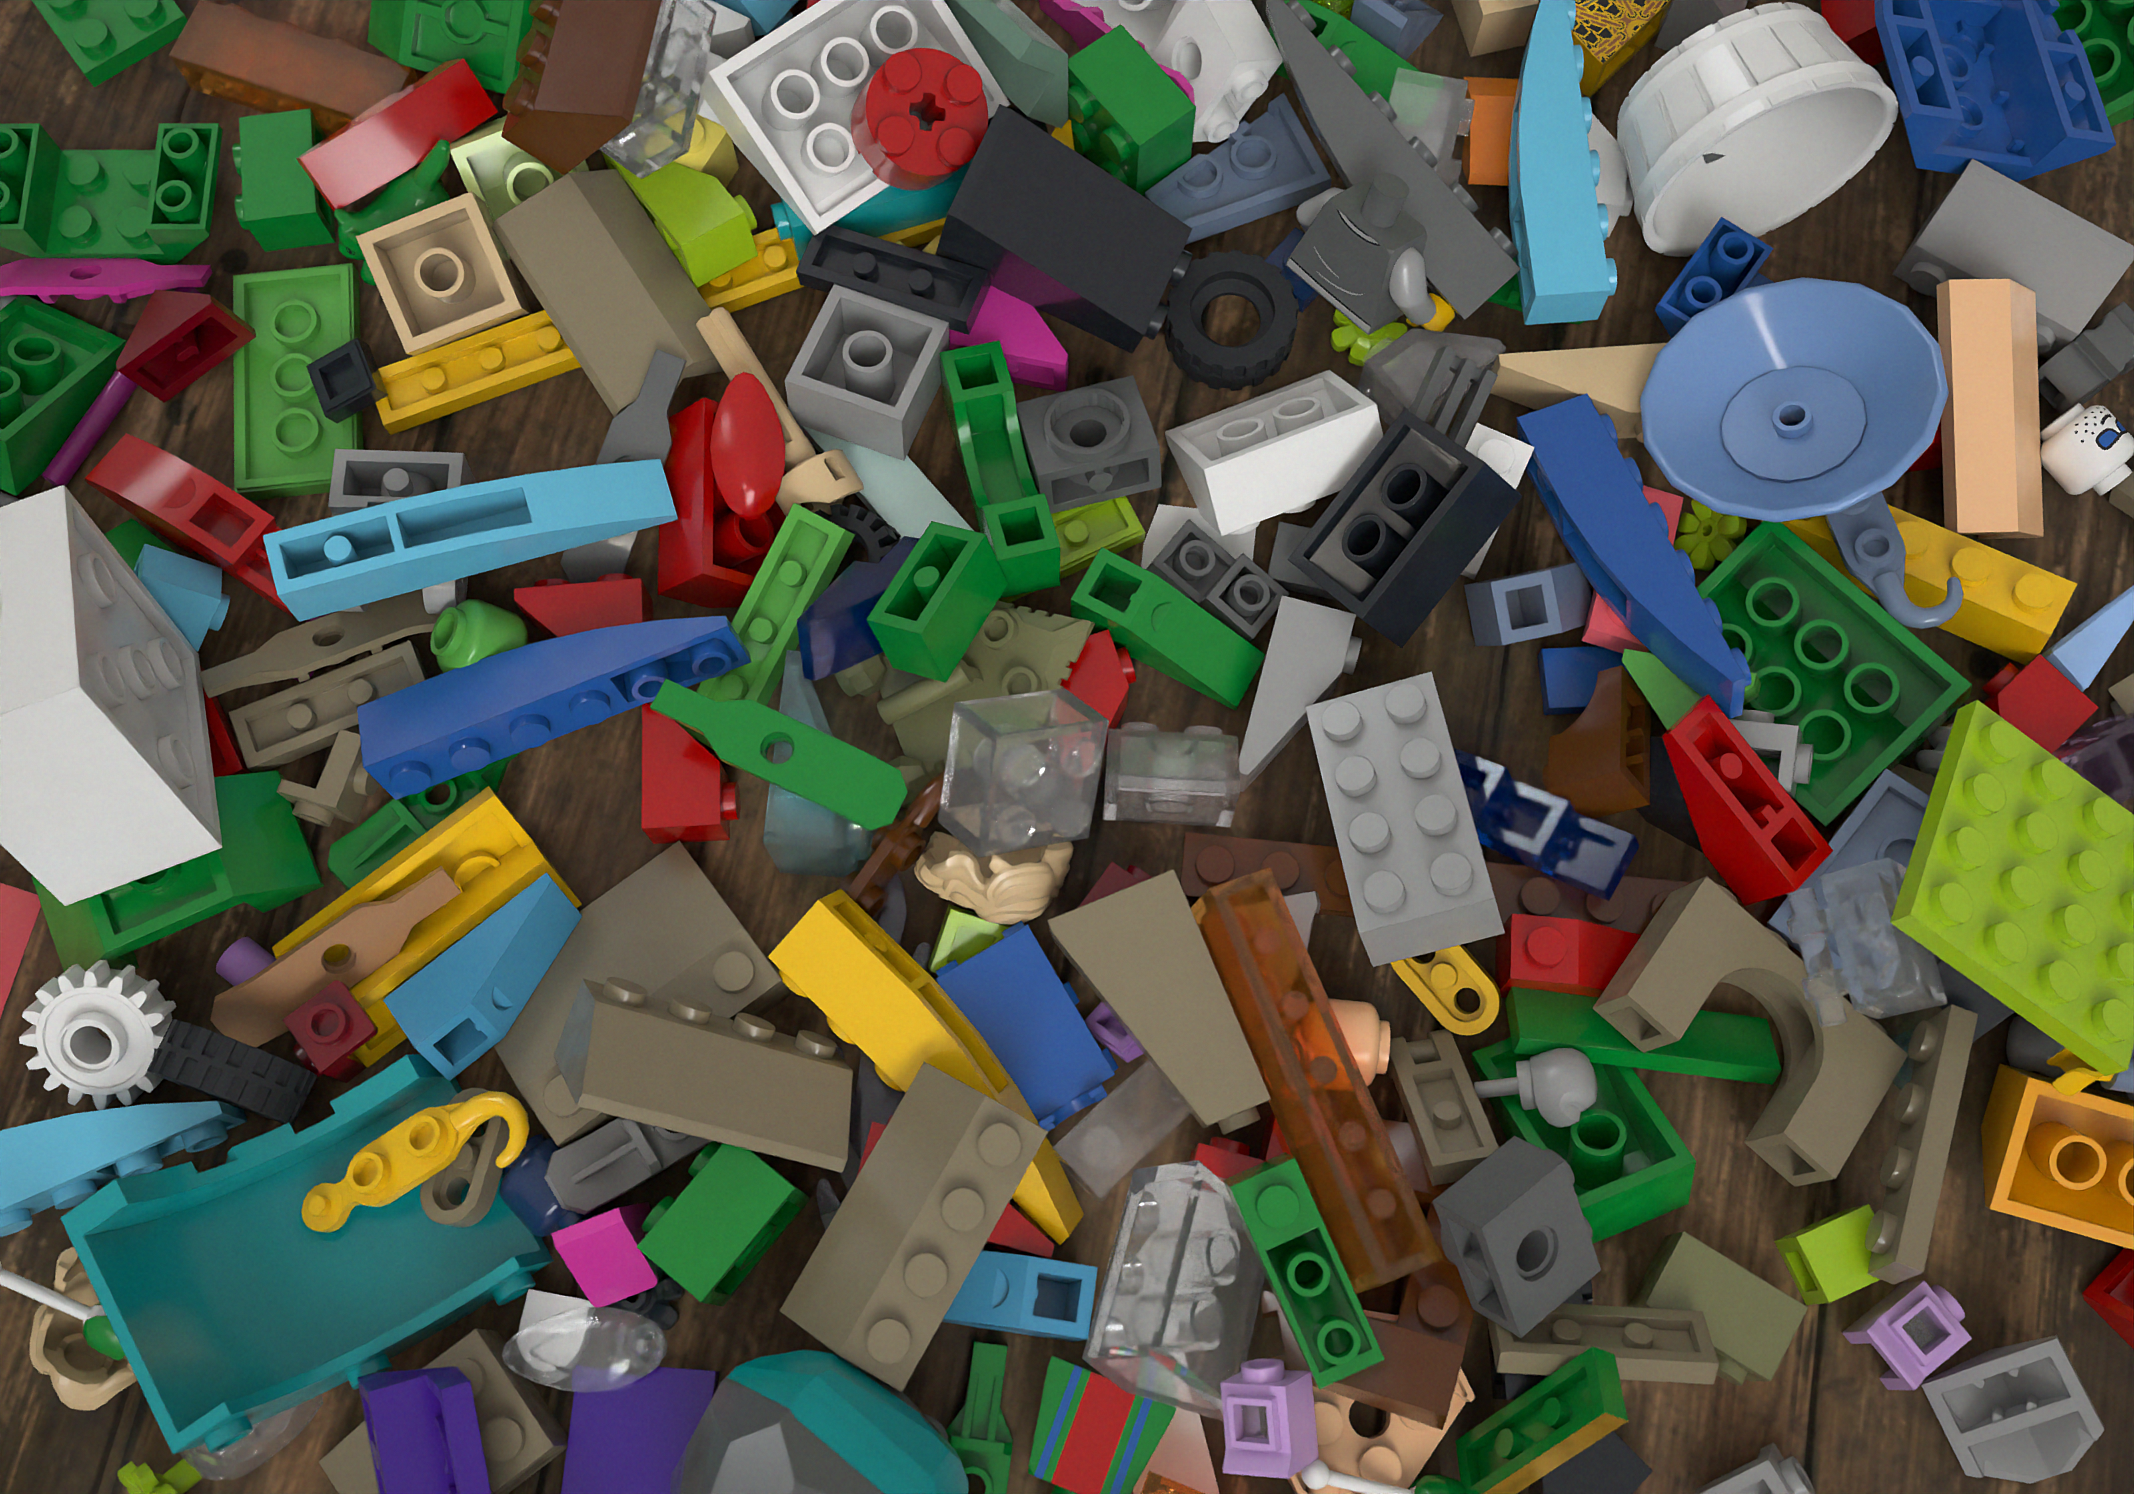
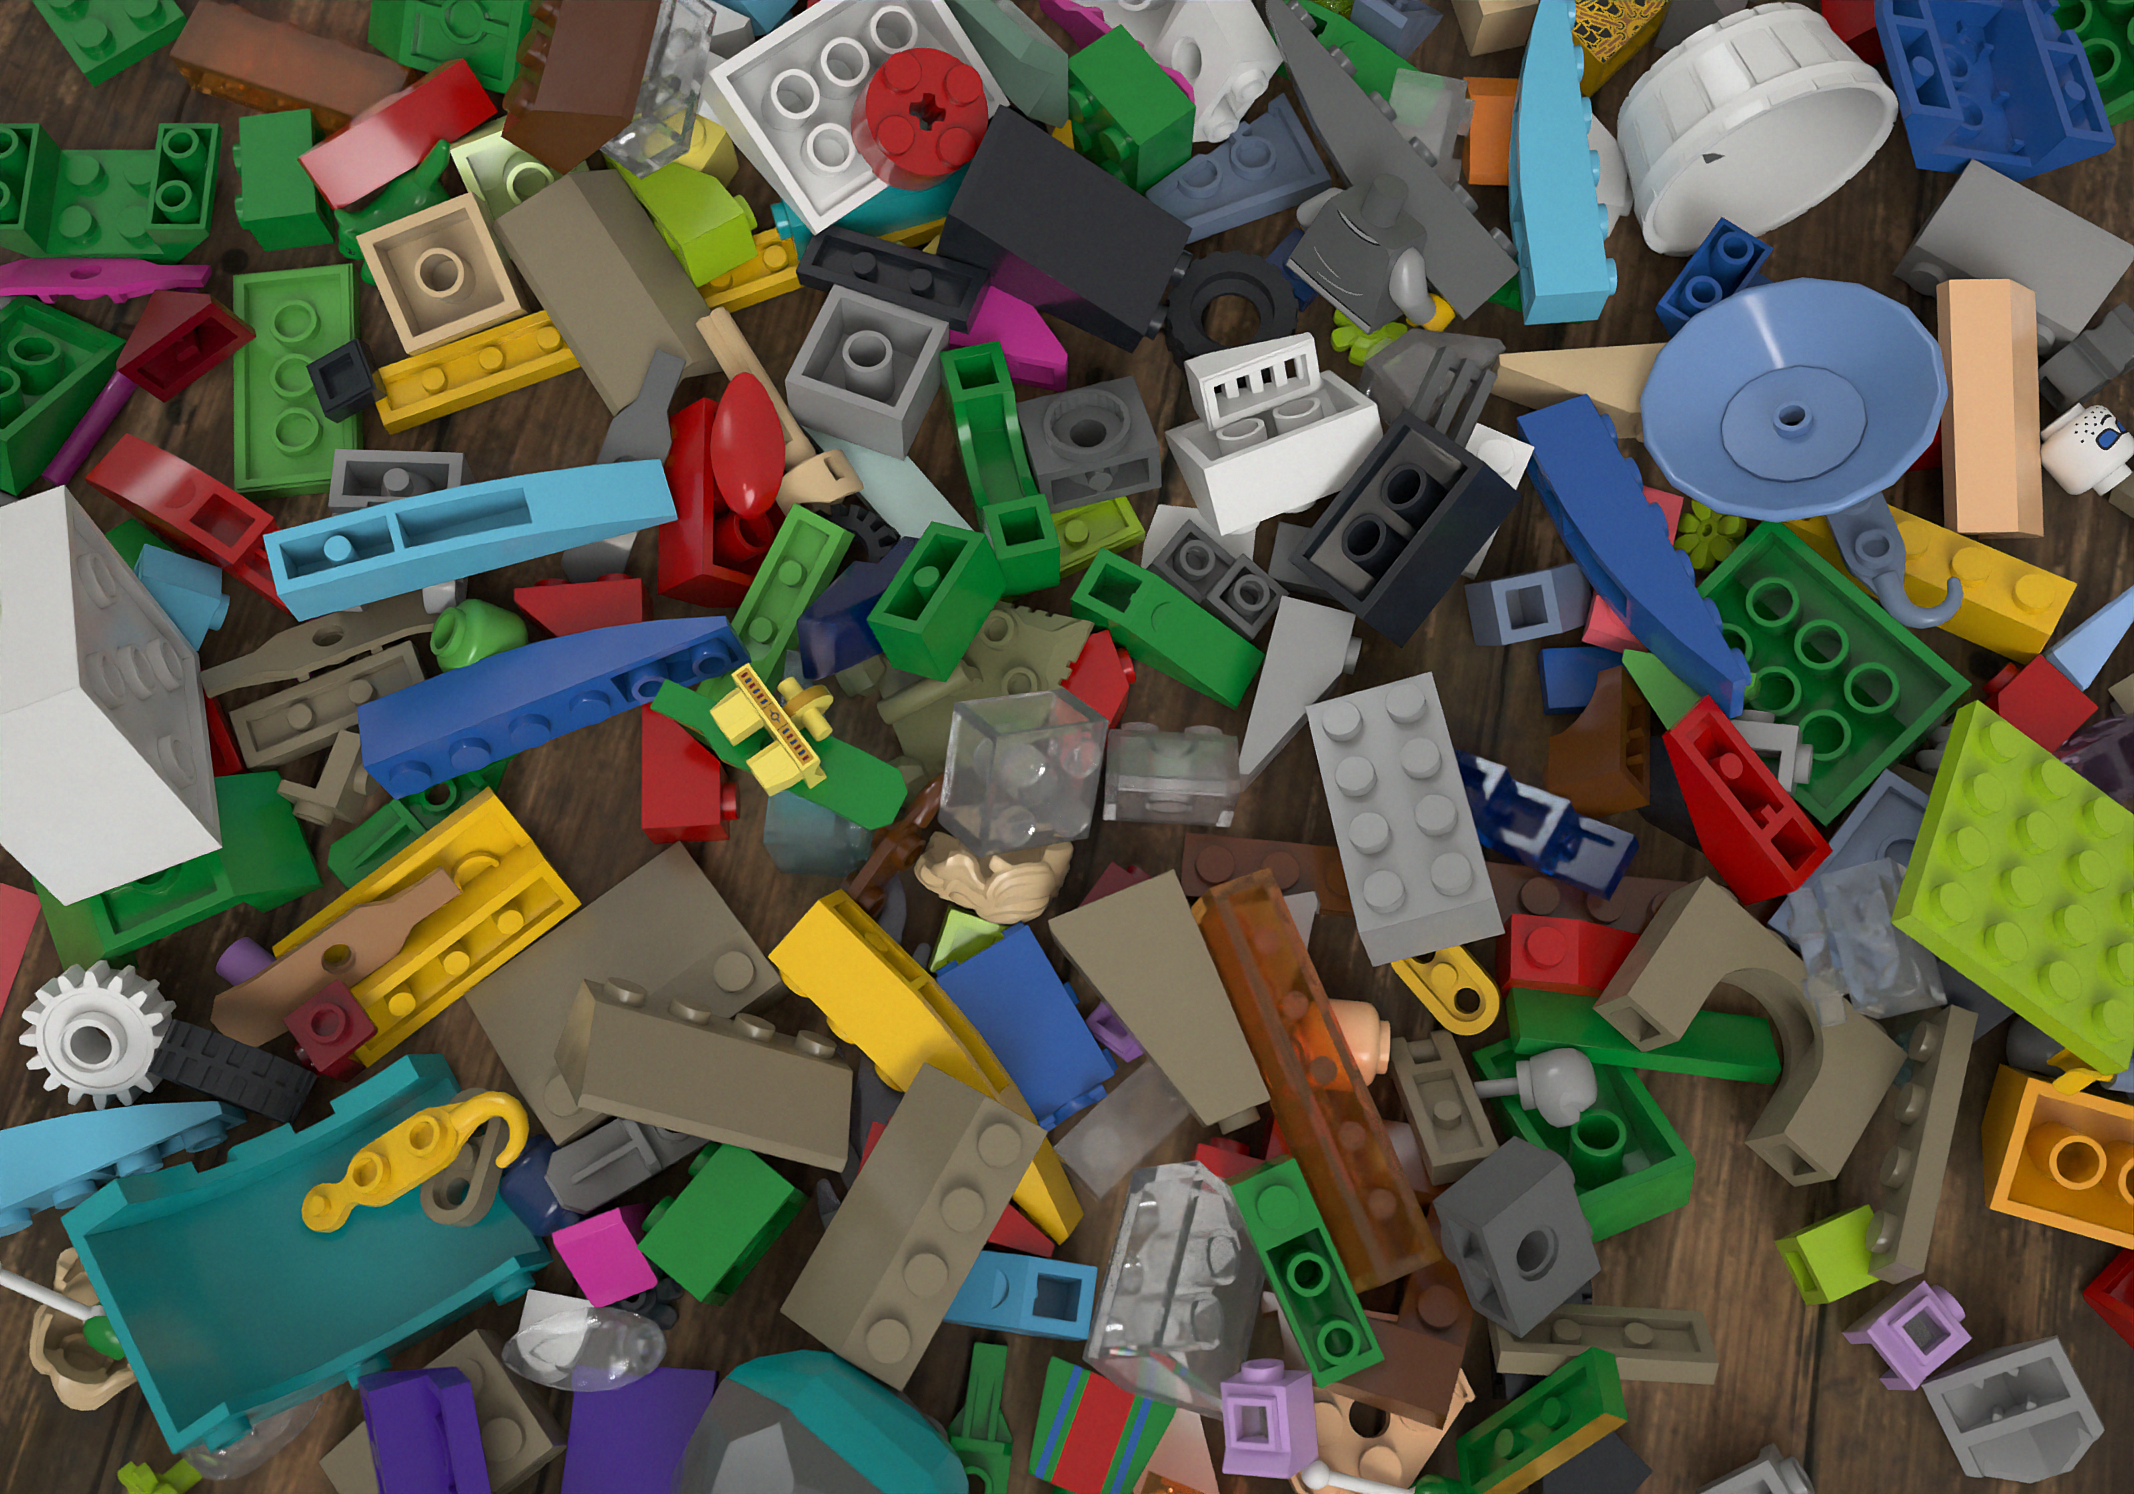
dark azure slope [383,872,582,1081] -> none
olive brick [1628,1232,1808,1386] -> none
none -> light yellow hips [709,663,833,797]
none -> white slope [1184,332,1322,431]

